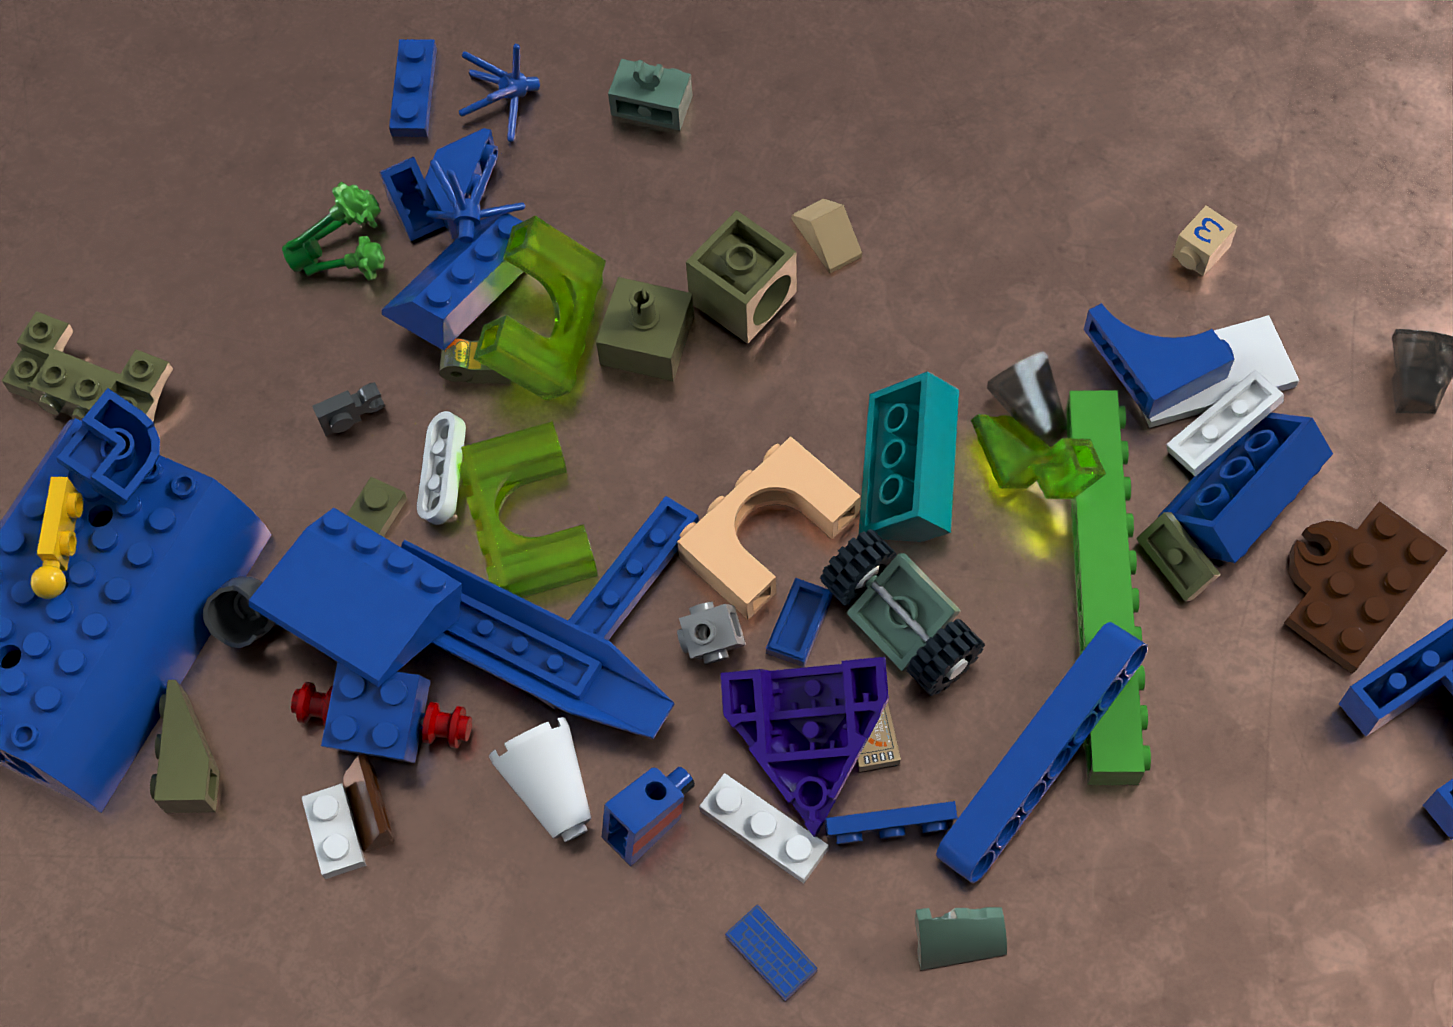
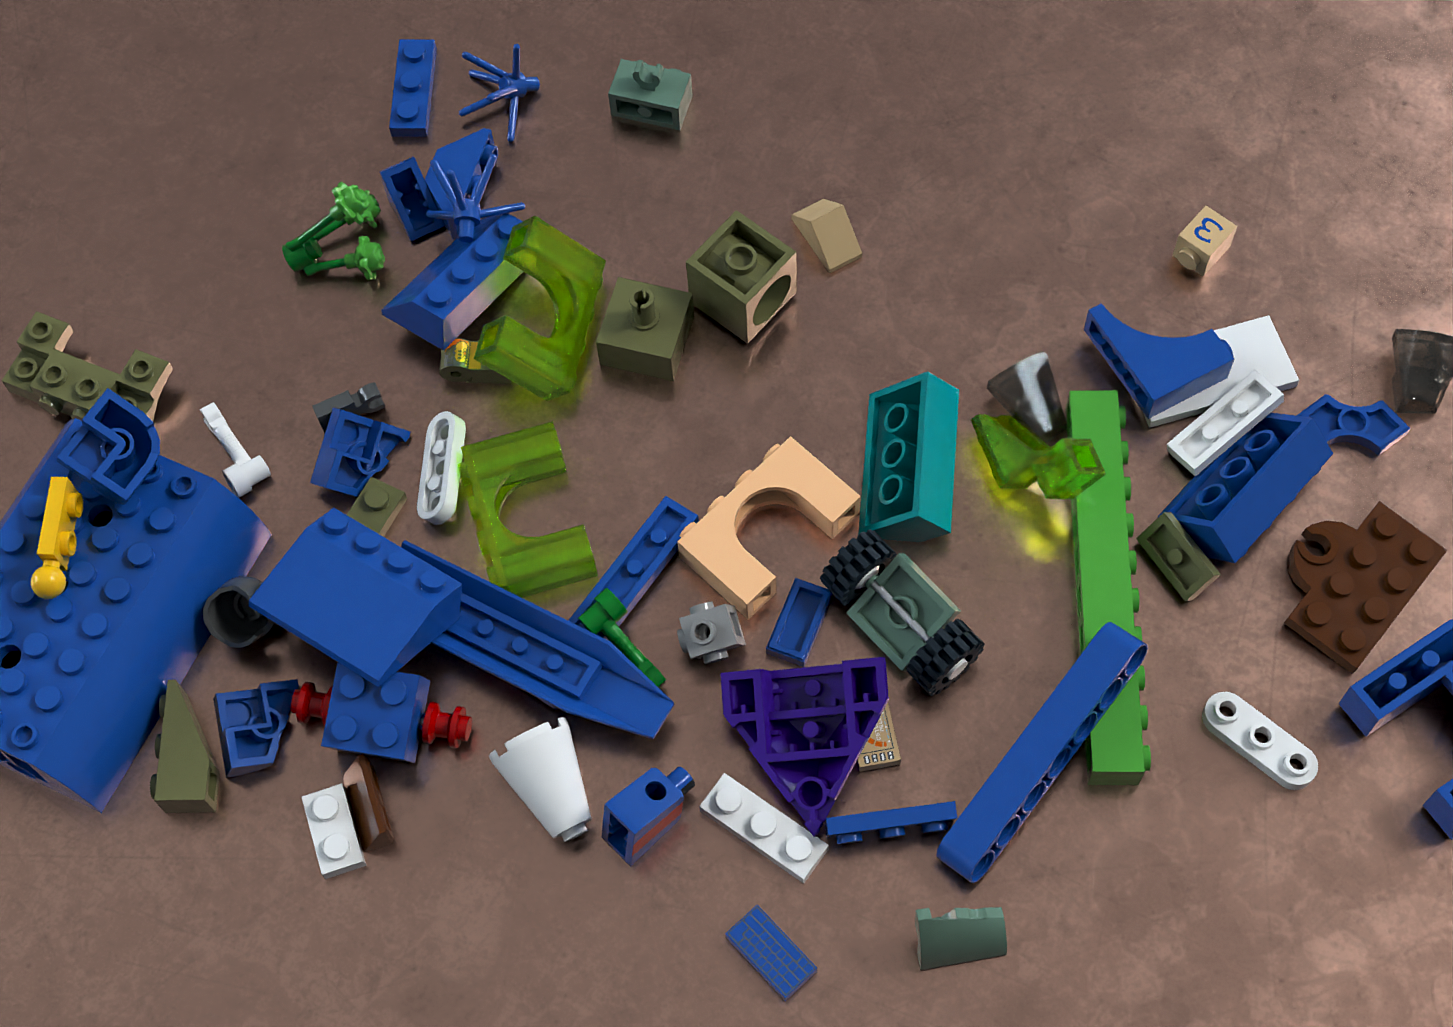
none -> white brick [199,402,271,498]
none -> blue slope [213,679,299,778]
none -> blue slope [310,408,411,497]
none -> green brick [578,588,666,687]
none -> white plate [1202,692,1318,790]
none -> blue tile [1297,394,1410,456]

